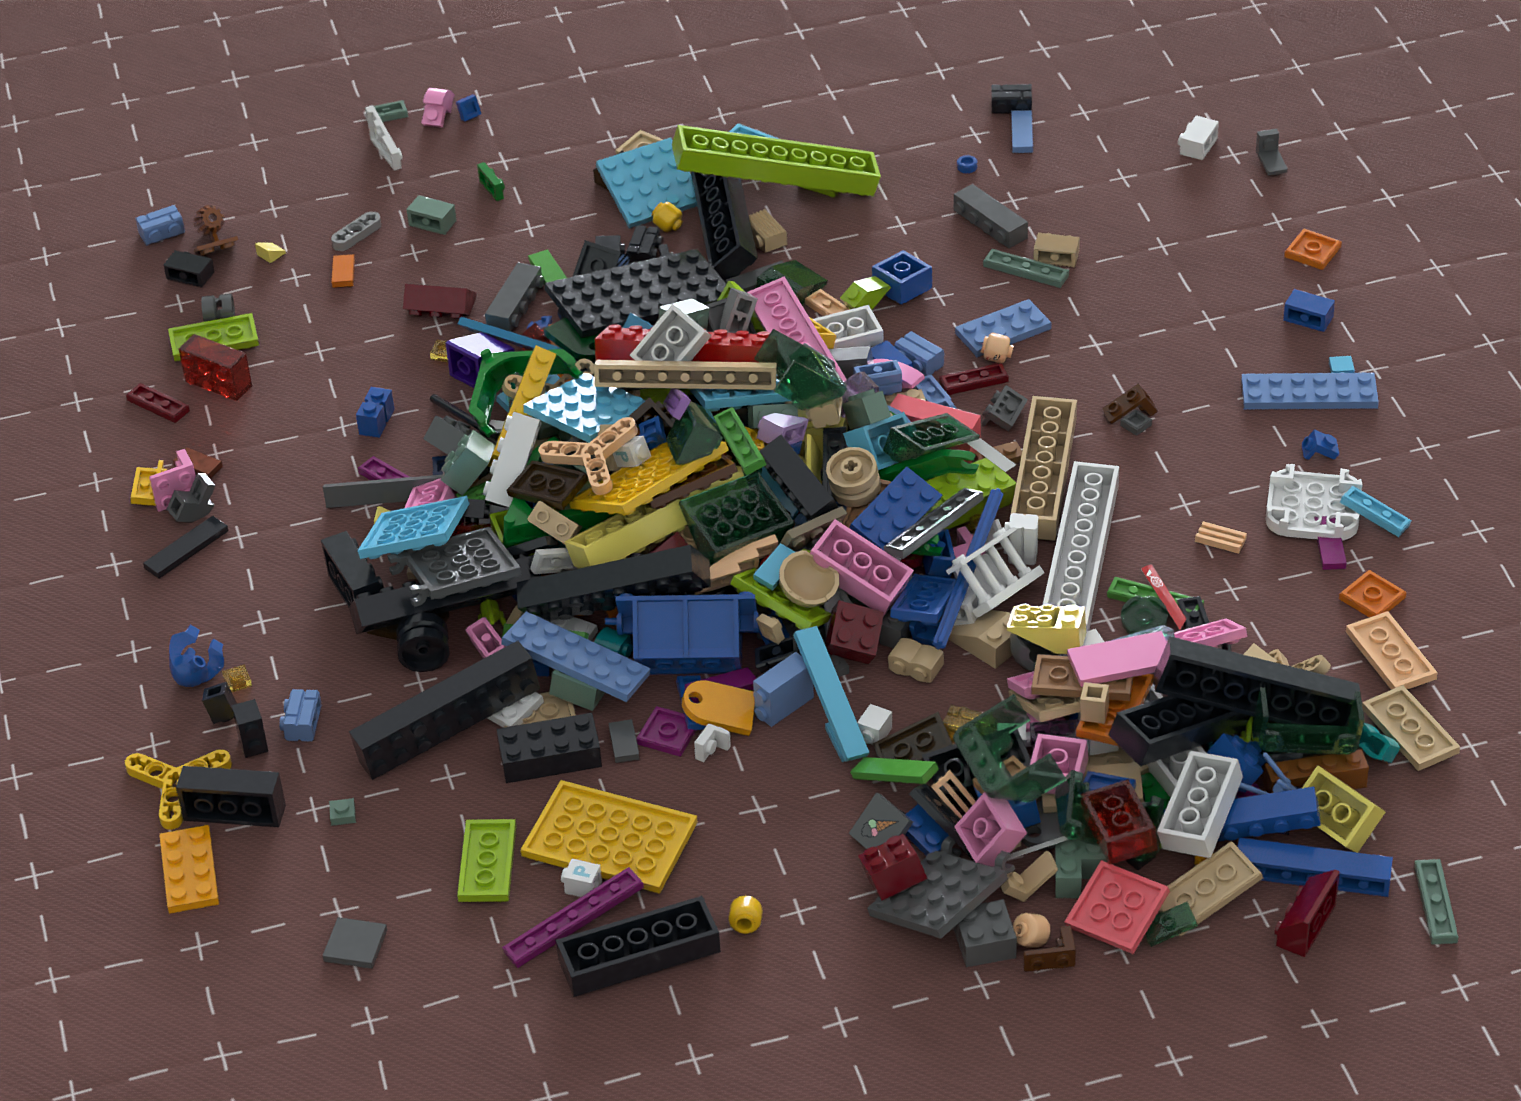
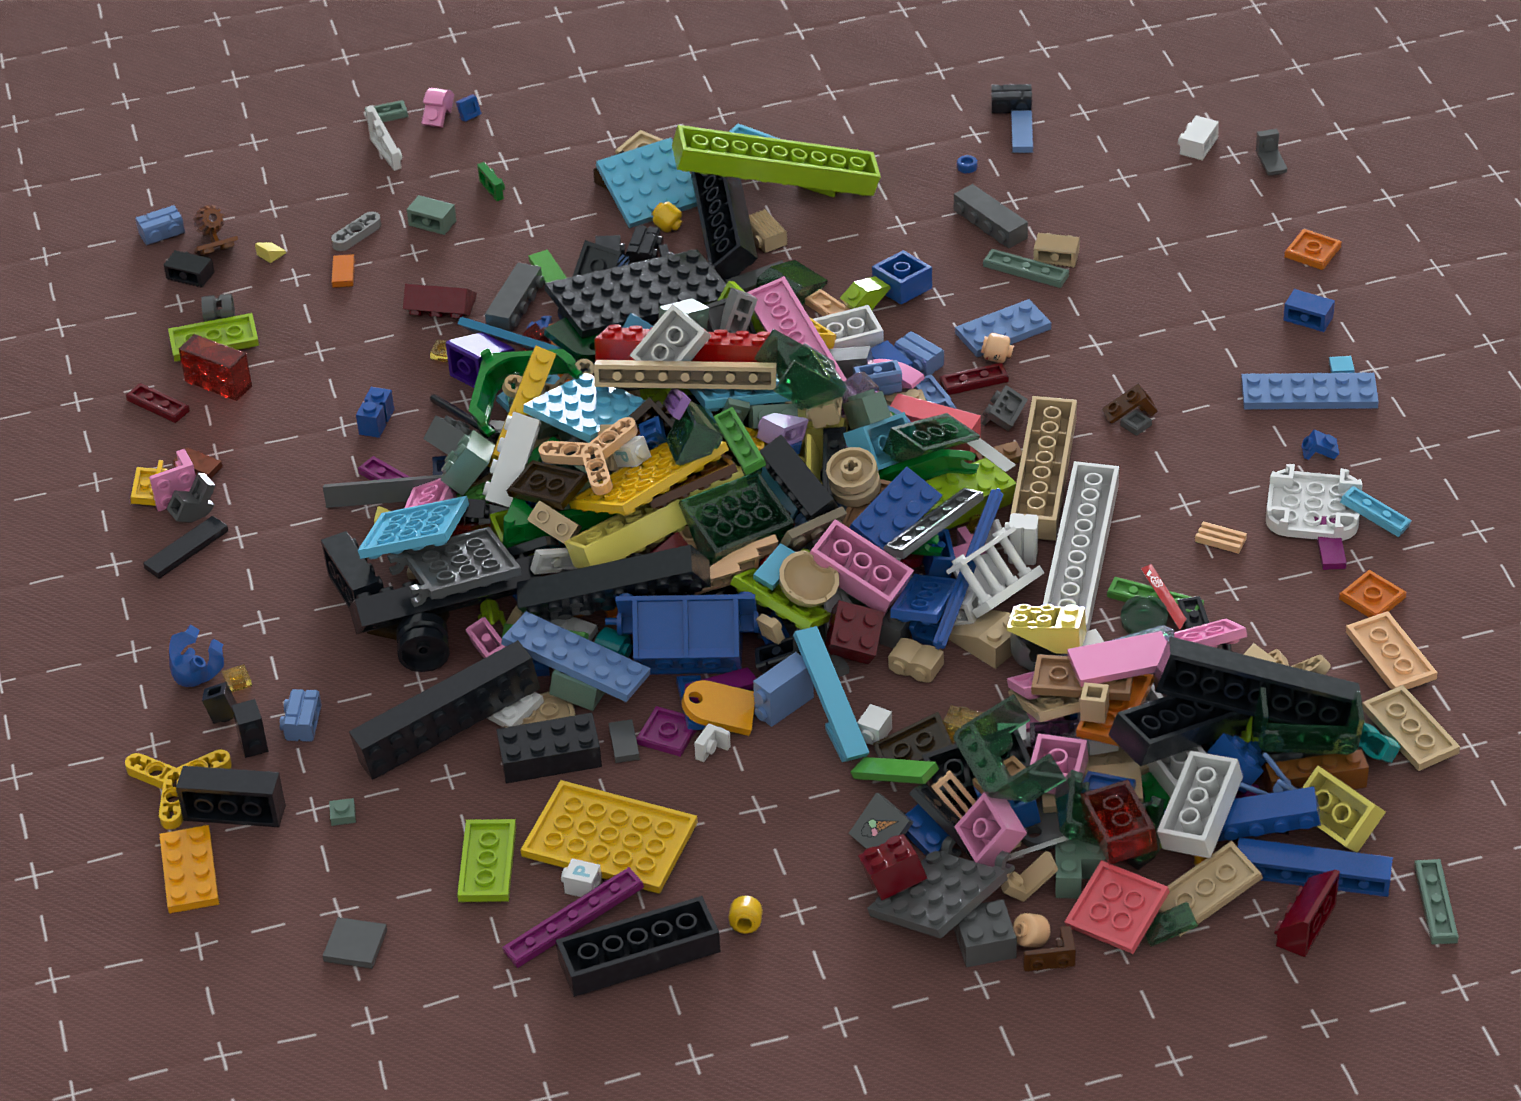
none -> sand green plate [721,398,750,423]

